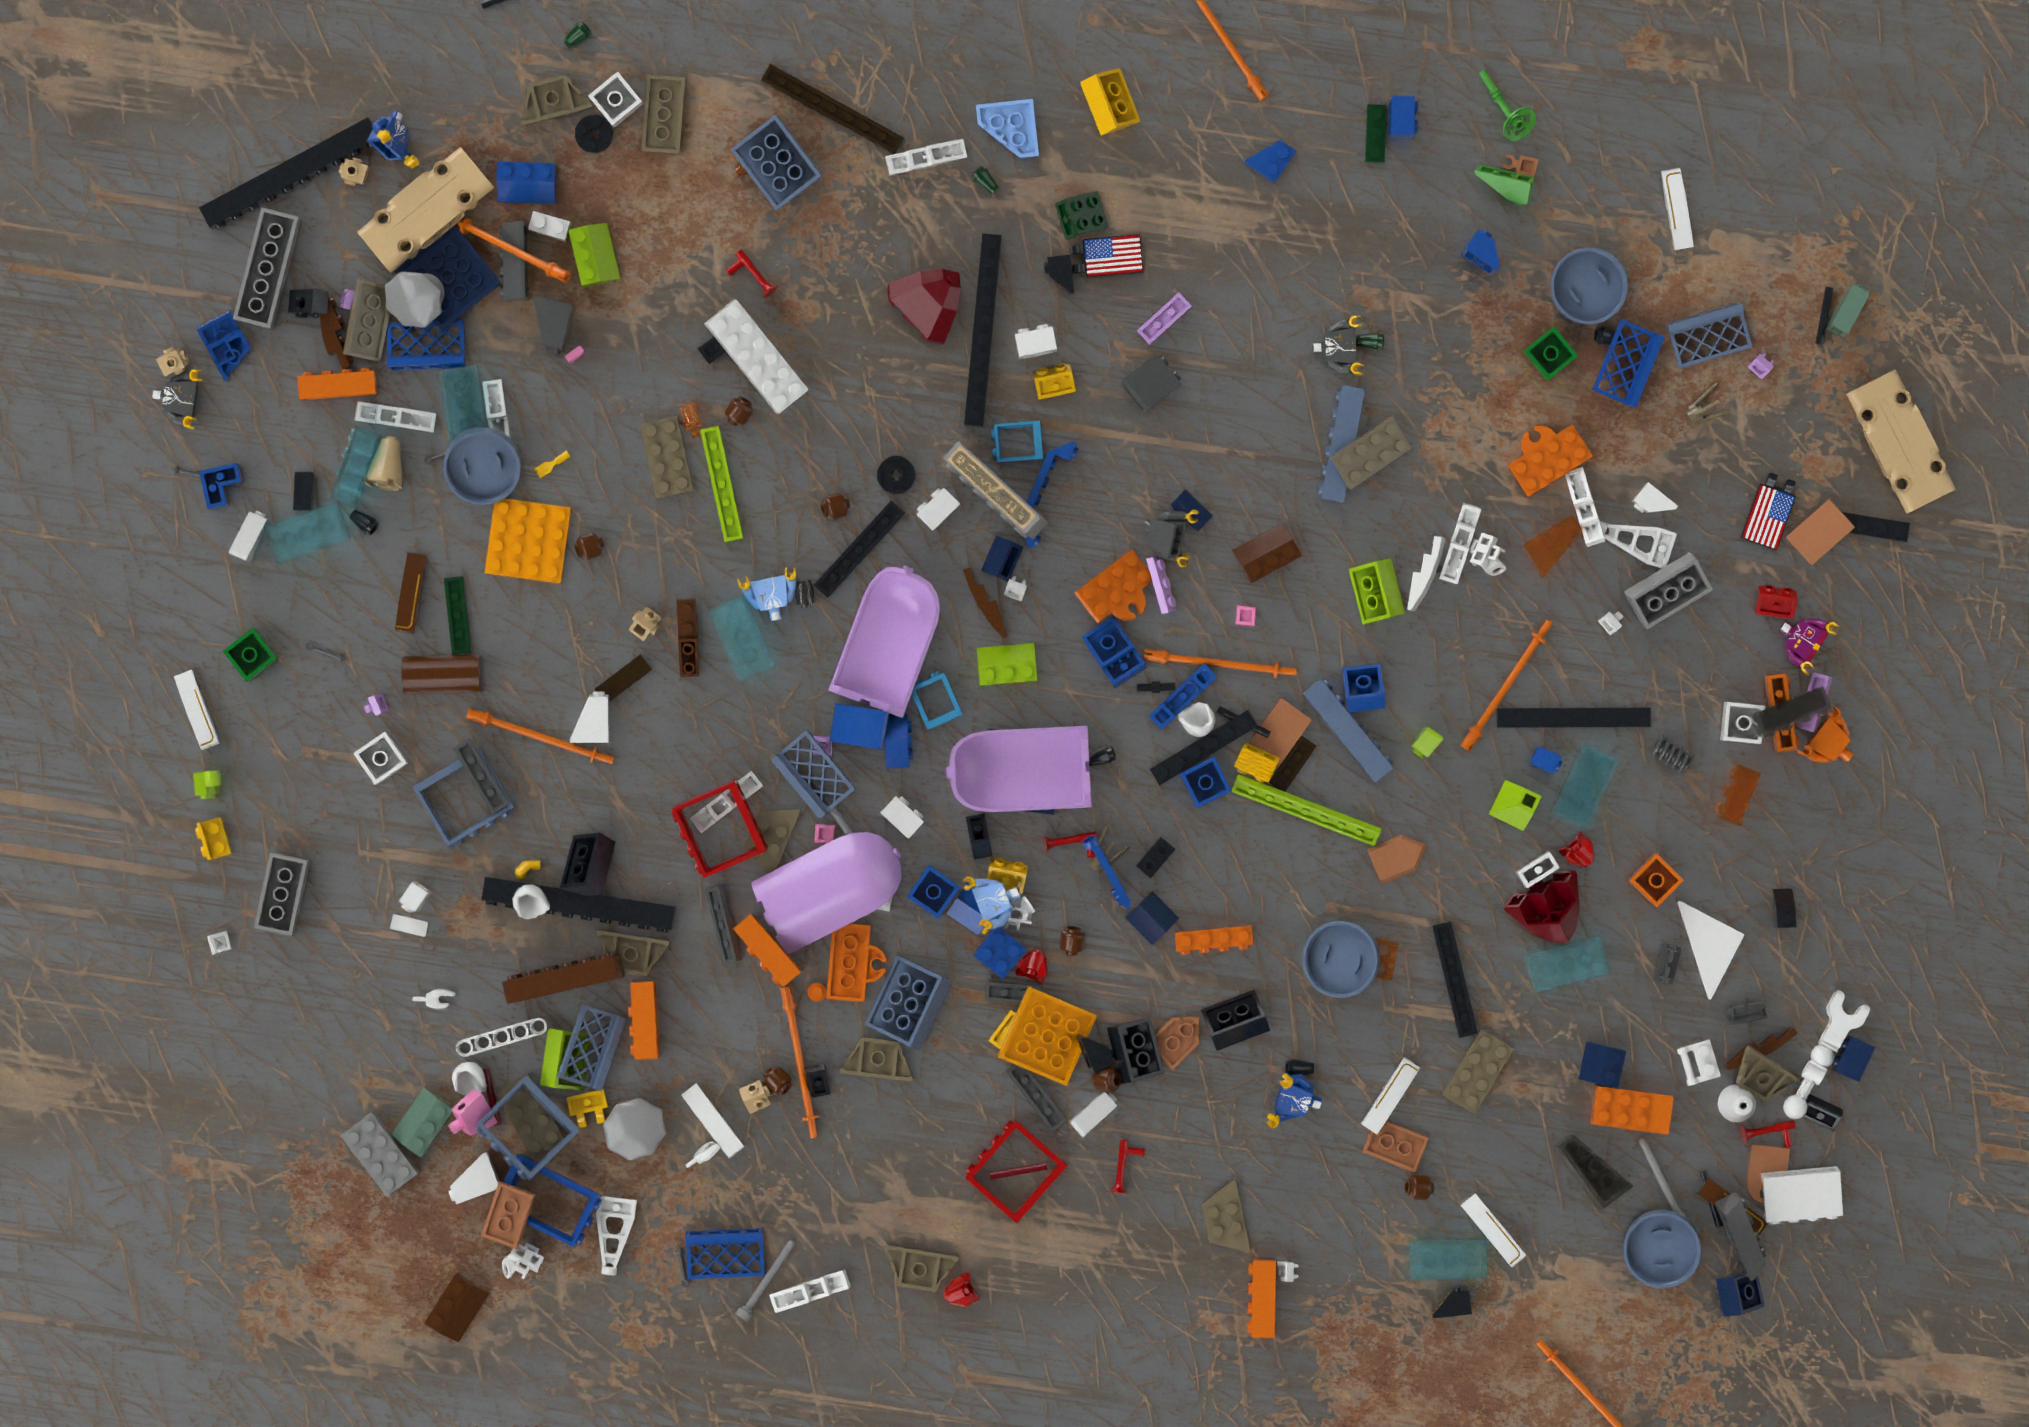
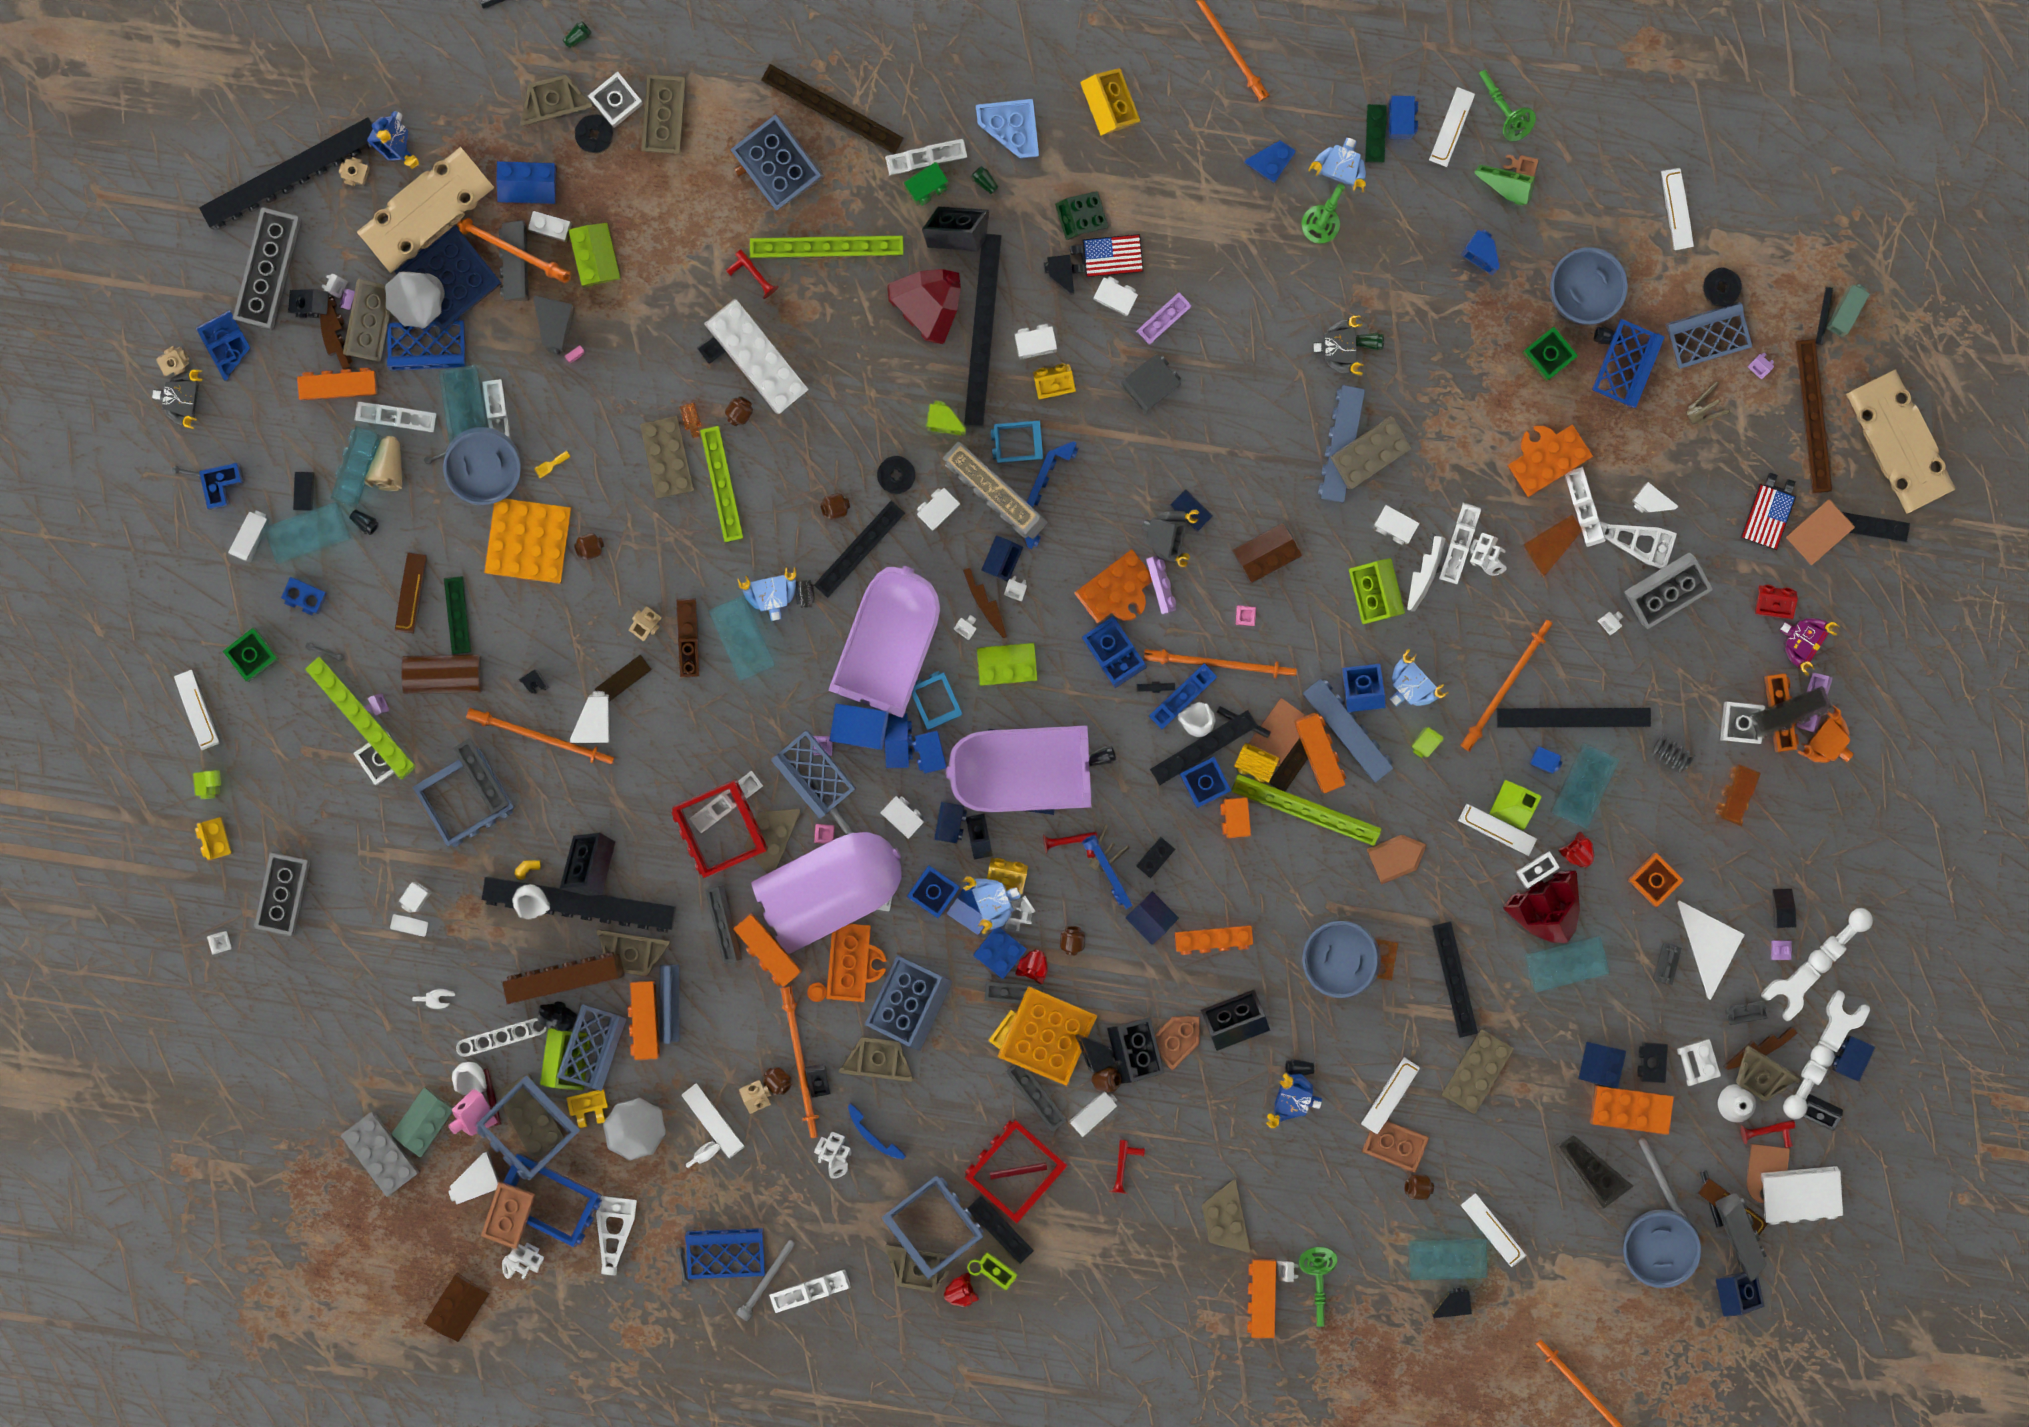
none -> blue brick [281,577,328,615]
none -> lime plate [305,657,416,780]
none -> white tile [322,274,348,298]
none -> black hinge [519,669,549,694]
none -> black plate [537,1001,577,1031]
none -> sand blue fence [660,965,680,1044]
none -> lime plate [750,236,903,258]
none -> white piece [814,1132,852,1178]
none -> blue slope [848,1103,906,1160]
none -> sand blue window [882,1175,984,1280]
none -> green brick [904,162,949,206]
none -> blue brick [912,731,947,774]
none -> black slope [922,206,989,251]
none -> lime slope [926,401,966,436]
none -> dark blue slope [934,802,967,844]
none -> white tile [954,615,977,640]
none -> black plate [967,1195,1034,1264]
none -> lime hinge [968,1251,1018,1291]
none -> white brick [1093,276,1138,316]
none -> orange brick [1220,797,1251,838]
none -> orange brick [1294,712,1346,794]
none -> bright green dish [1299,1247,1337,1327]
none -> bright green dish [1302,184,1345,244]
none -> light blue torso [1308,138,1366,193]
none -> white brick [1374,505,1419,545]
none -> light blue torso [1389,649,1449,707]
none -> white slope [1429,87,1475,167]
none -> white slope [1458,804,1537,856]
none -> black brick [1637,1042,1668,1083]
none -> black plate [1703,267,1742,306]
none -> white piece [1761,908,1873,1021]
none -> lavender tile [1771,940,1792,960]
none -> reddish brown tile [1795,339,1832,494]

